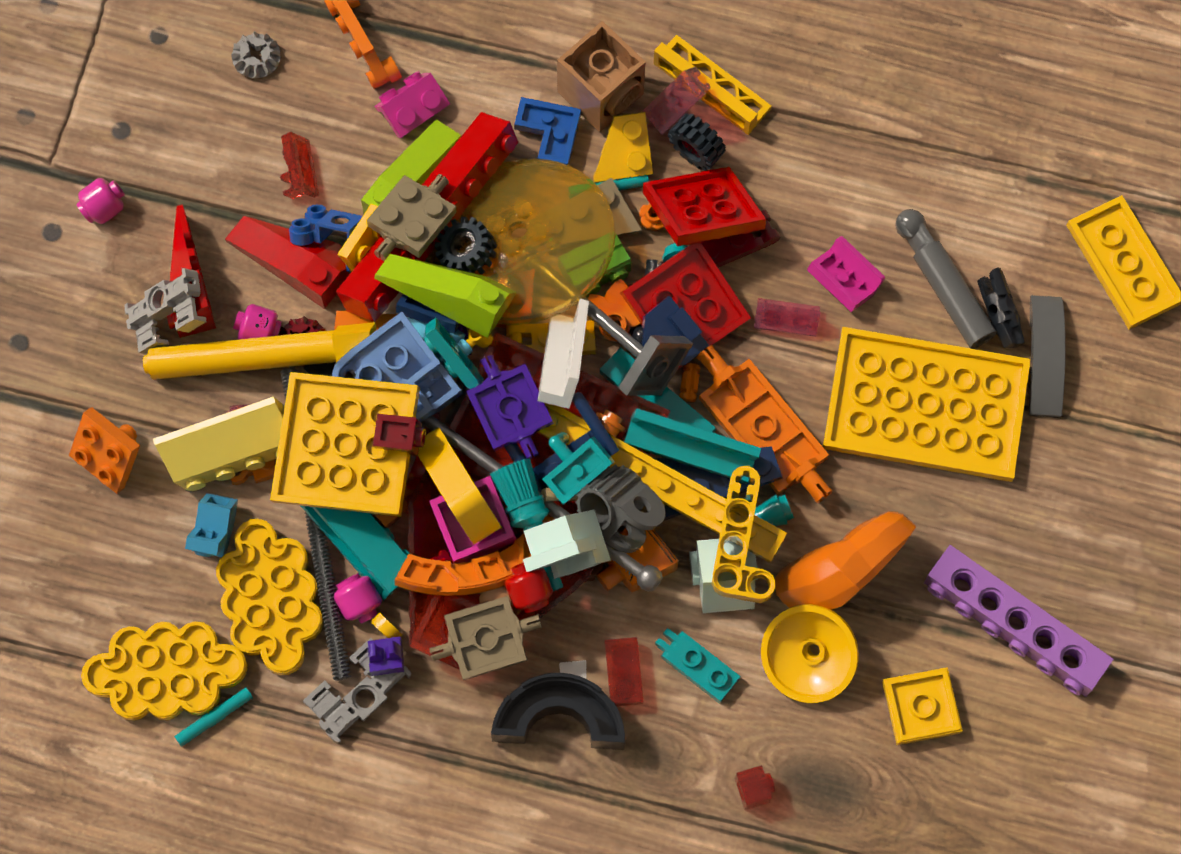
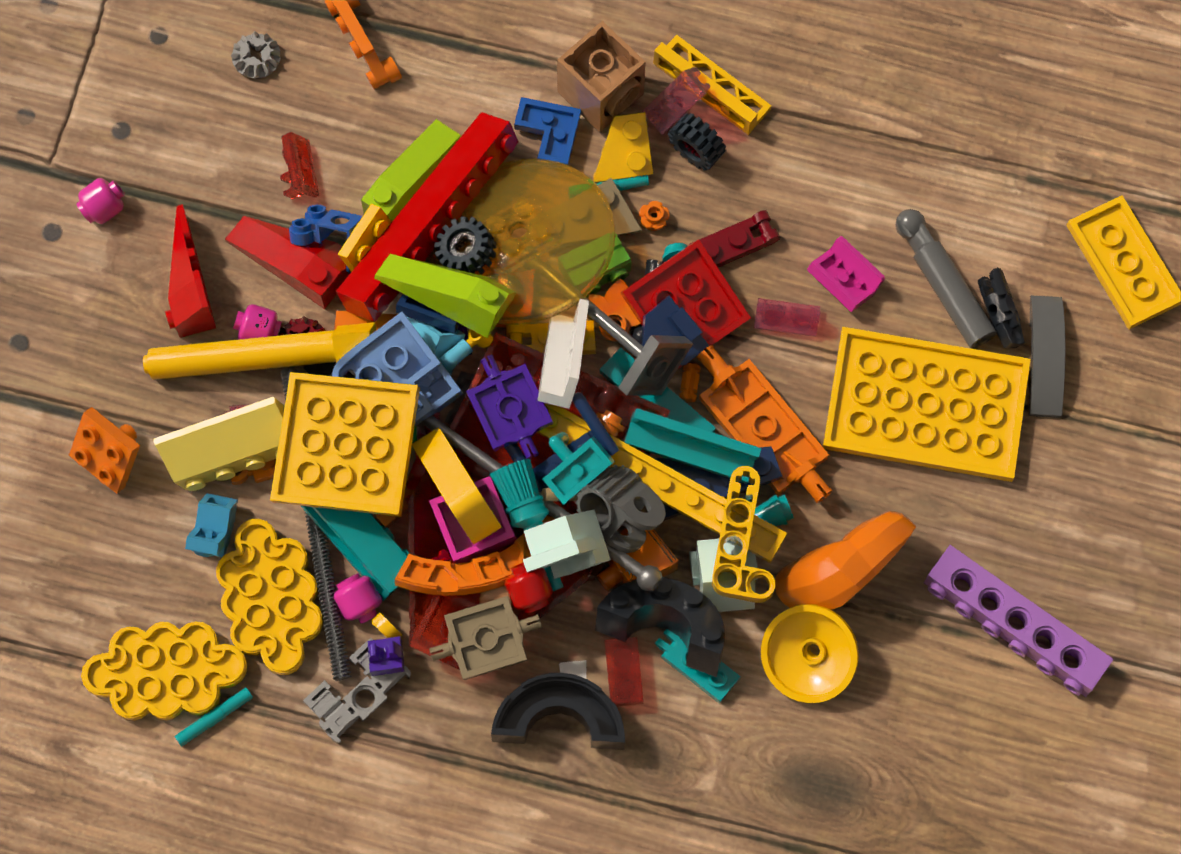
light grey piece [125,268,206,354] -> none
dark tan plate [367,174,456,261] -> none
dark red bracket [373,413,426,456] -> none
dark pink bracket [374,71,450,138] -> none
teal hinge [424,318,485,389] -> none
red plate [643,166,766,246] -> none
clear red plate [734,765,775,810] -> none
yellow plate [882,667,963,745] -> none
none -> black brick [595,577,725,677]

